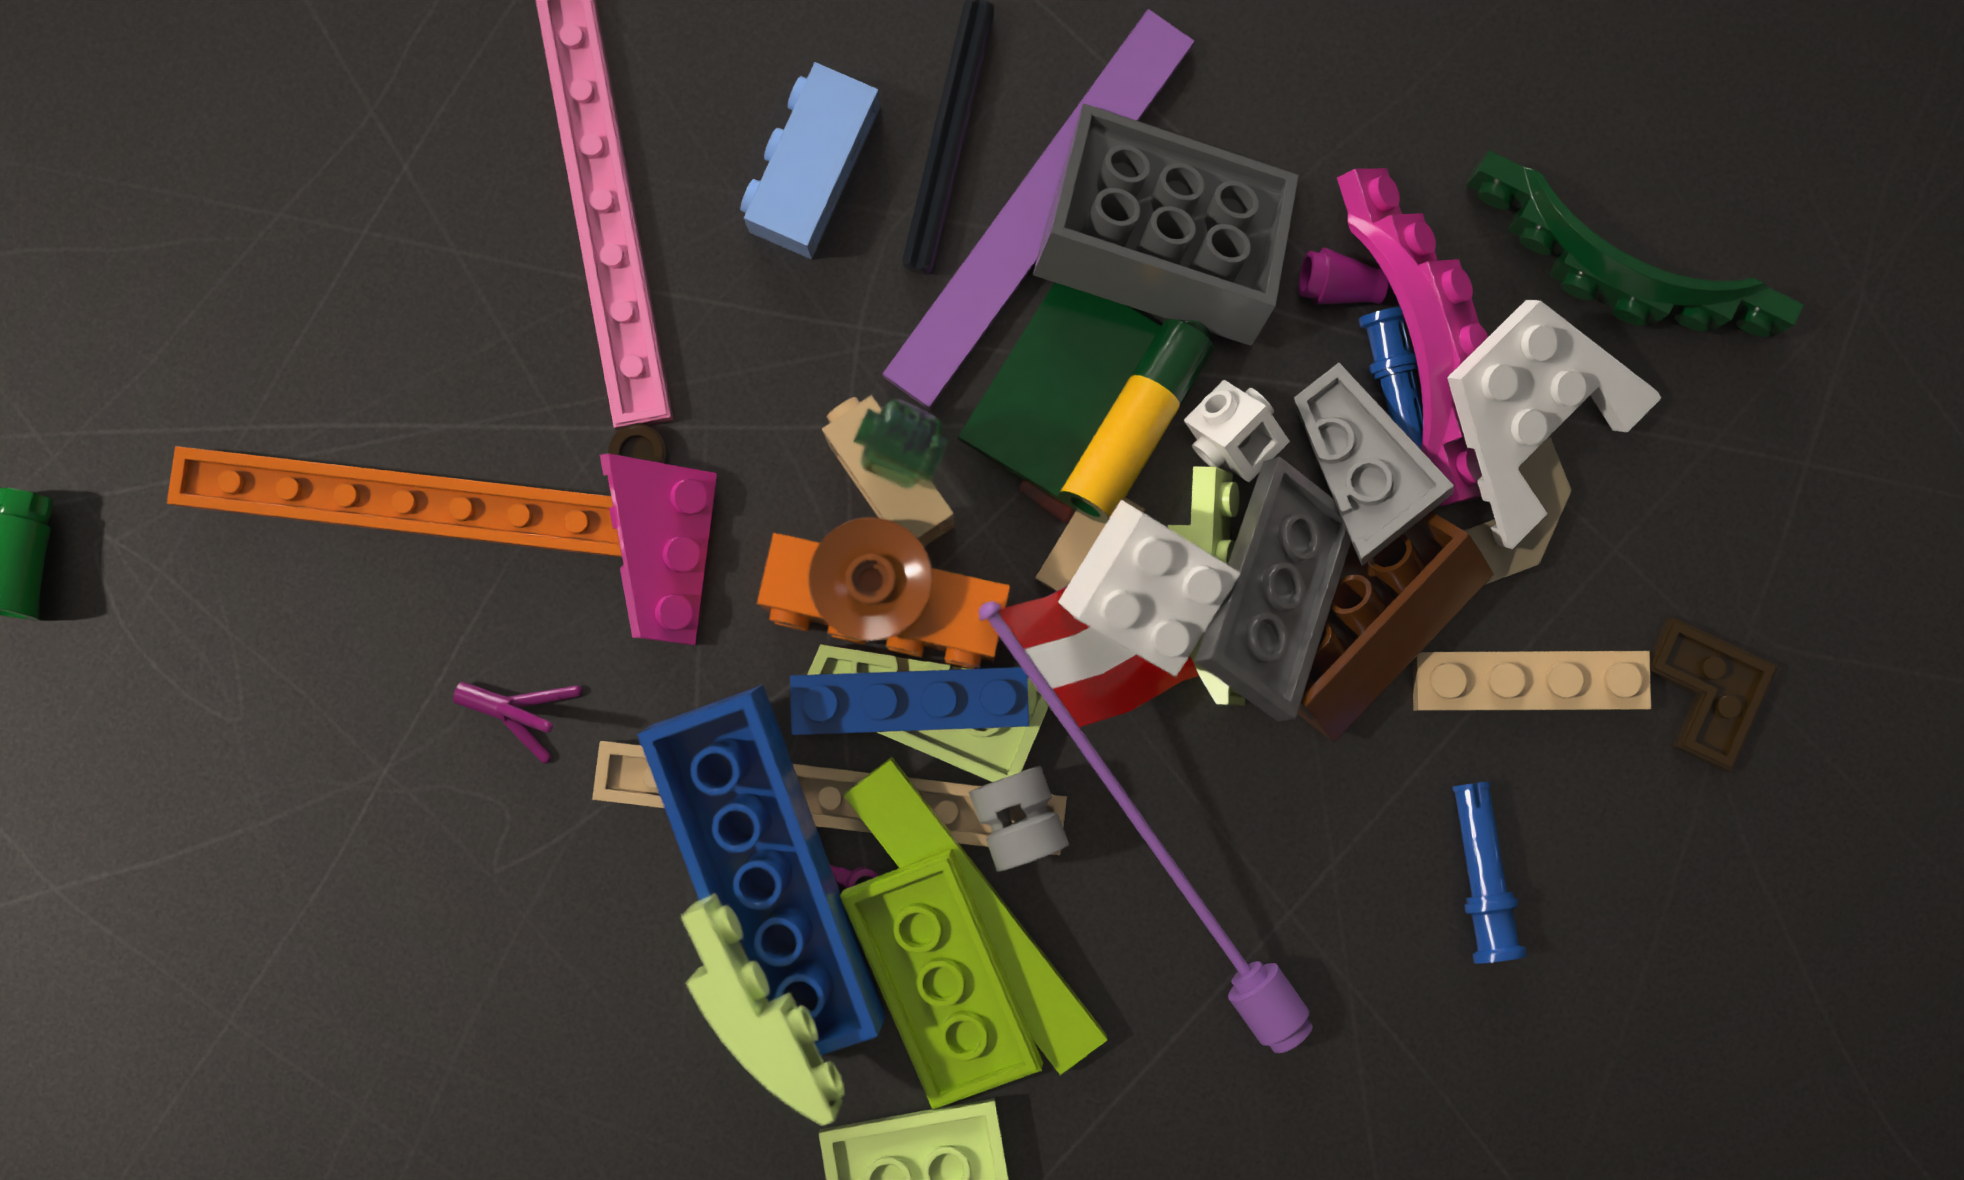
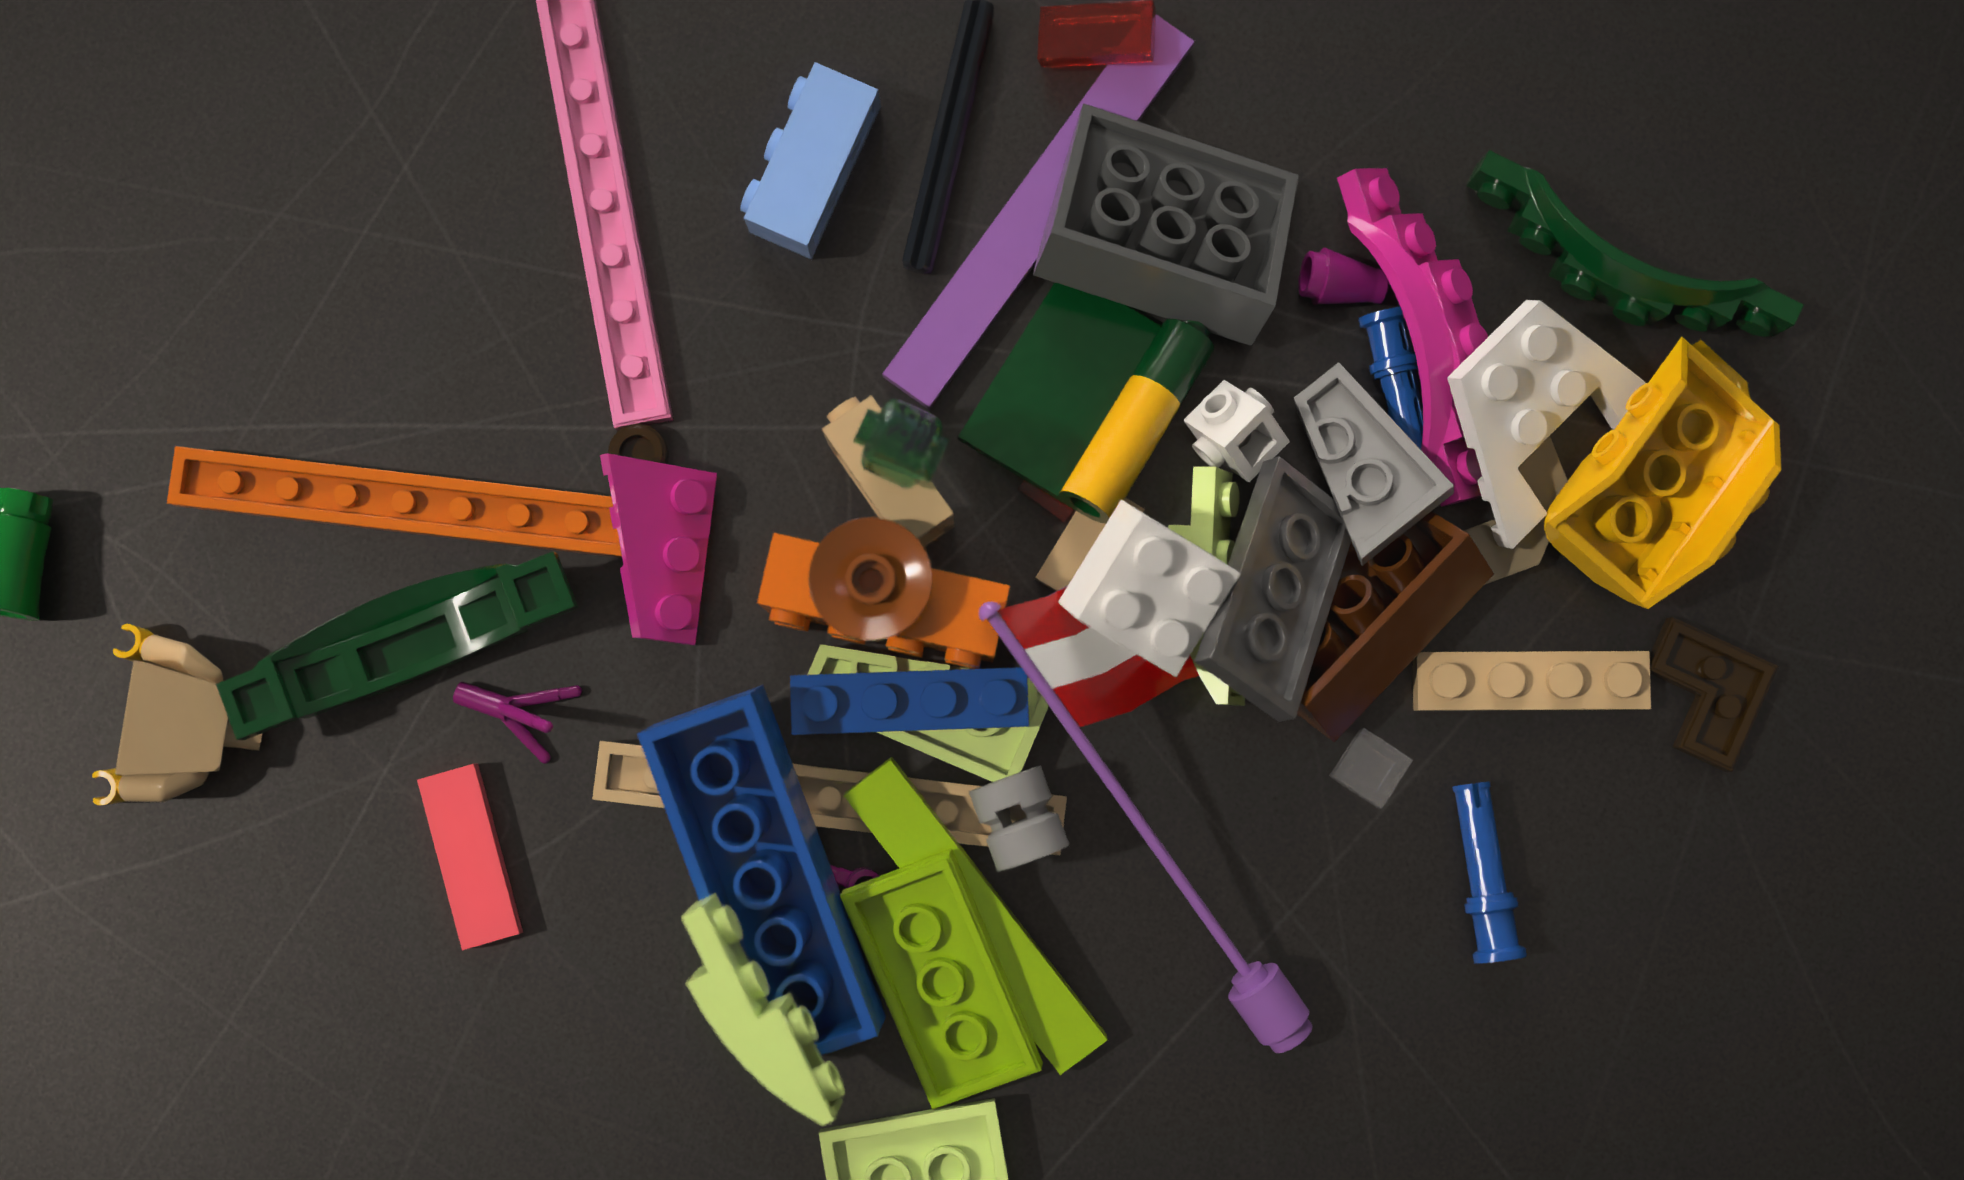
none -> tan torso [92,624,262,806]
none -> dark green piece [216,551,578,740]
none -> coral tile [417,764,523,950]
none -> clear red tile [1037,0,1156,68]
none -> clear tile [1329,728,1413,809]
none -> yellow slope [1544,337,1781,609]

